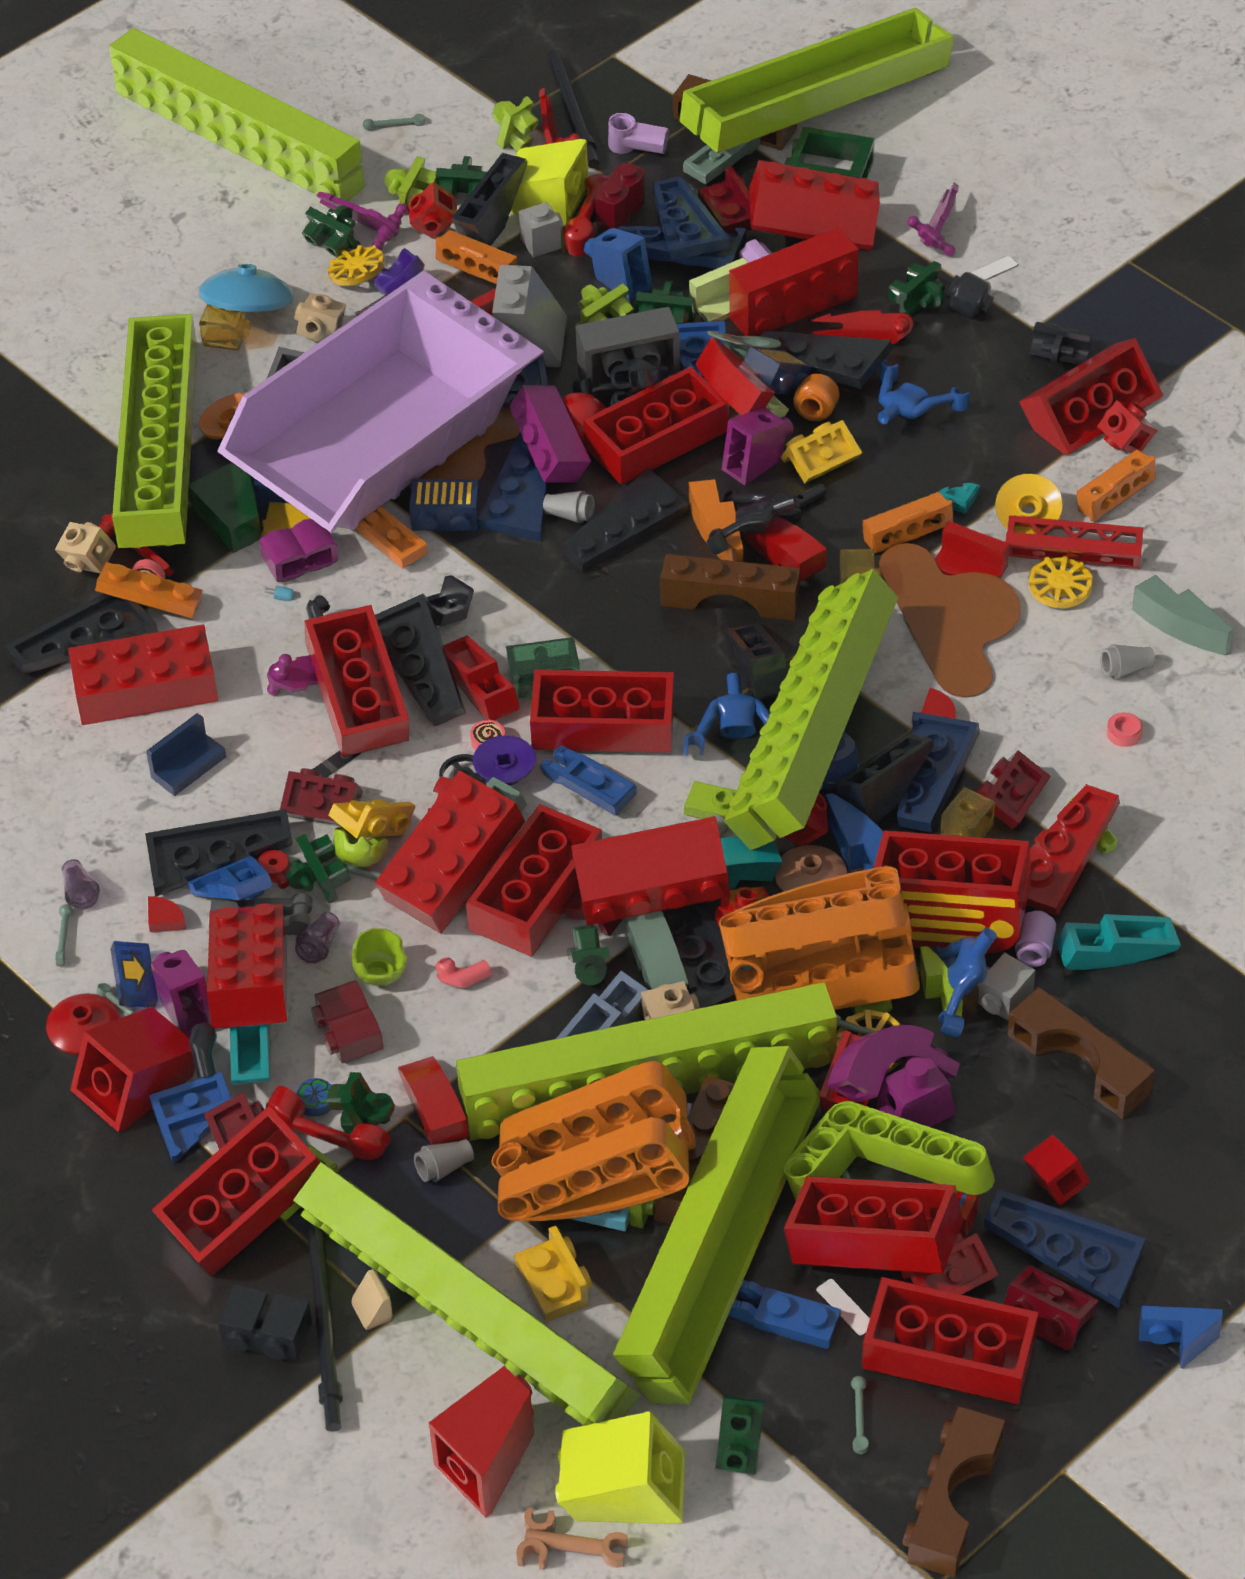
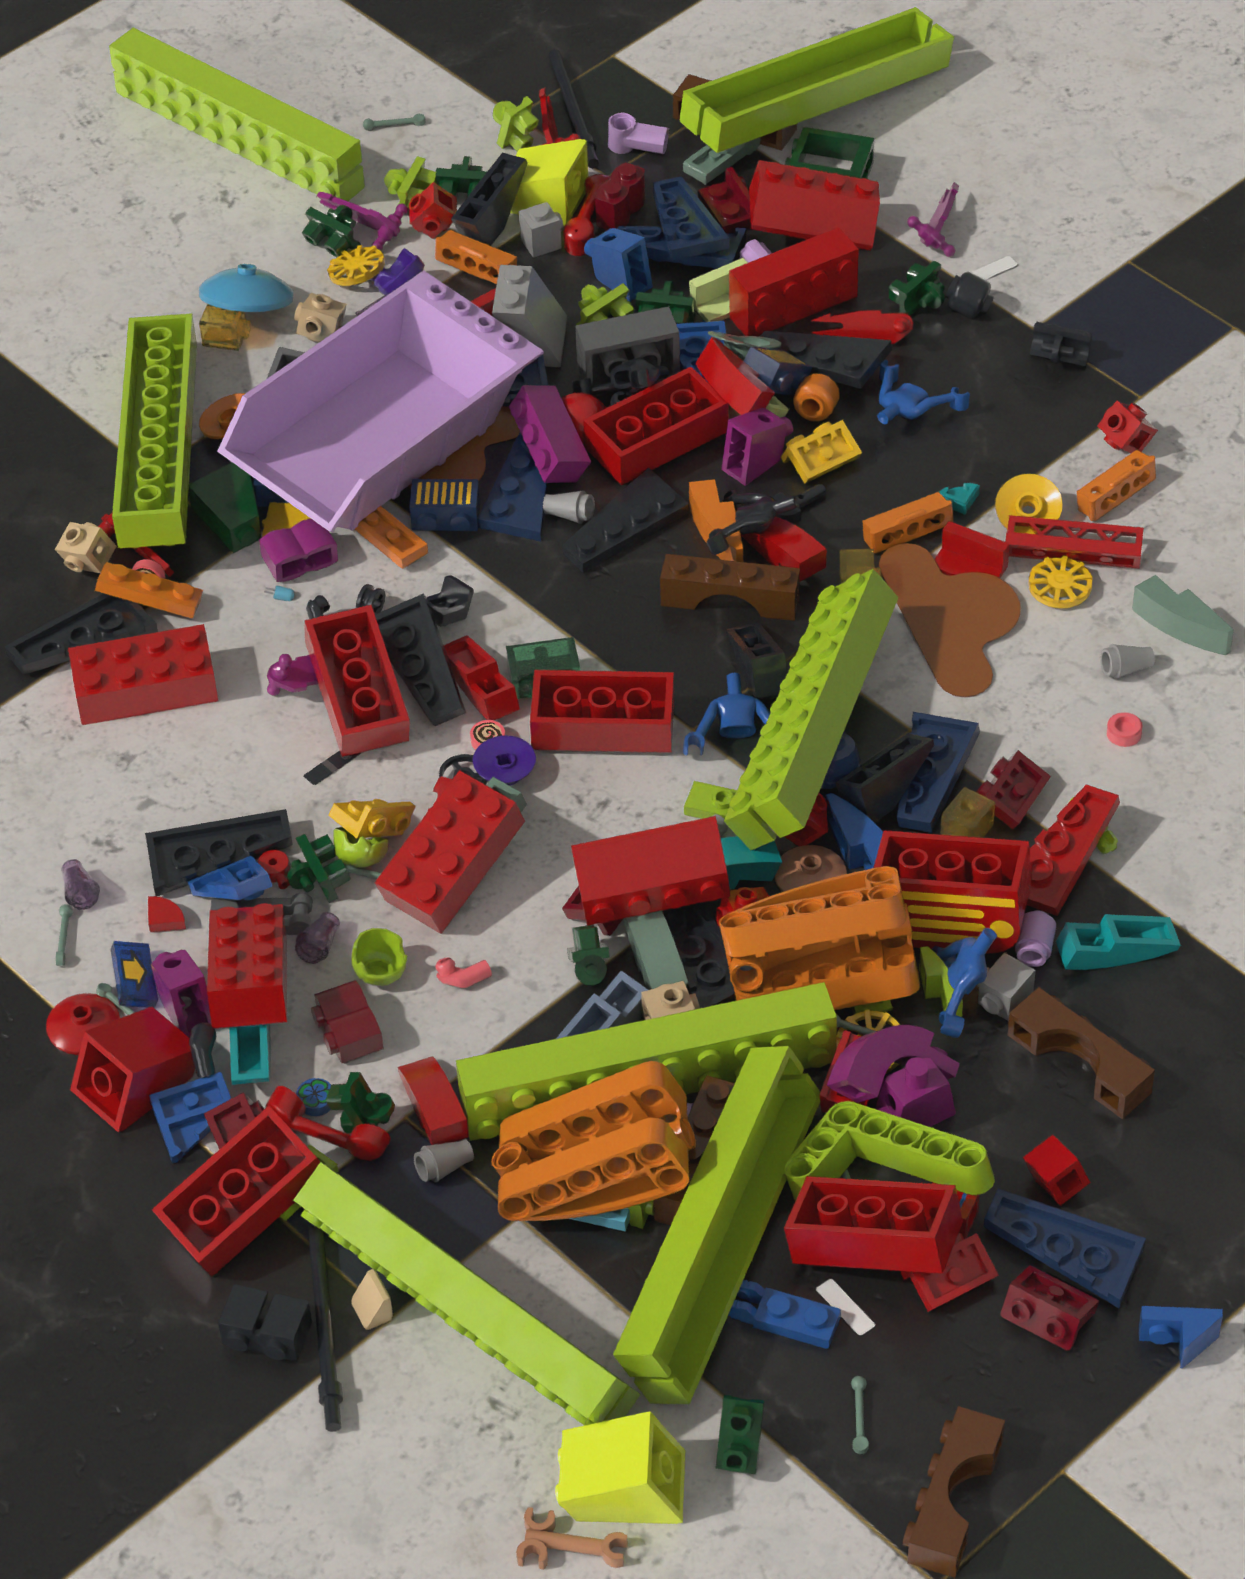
dark blue panel [146,713,226,796] -> none
dark red bracket [280,768,363,825] -> none
red slope [428,1366,534,1518] -> none
red brick [466,804,602,957] -> none
yellow bracket [514,1226,592,1322] -> none
blue hinge [540,745,637,816] -> none
red brick [862,1277,1039,1405] -> none
red tile [921,688,956,719] -> none
red slope [1019,338,1164,455] -> none
none -> black bush [356,584,386,614]

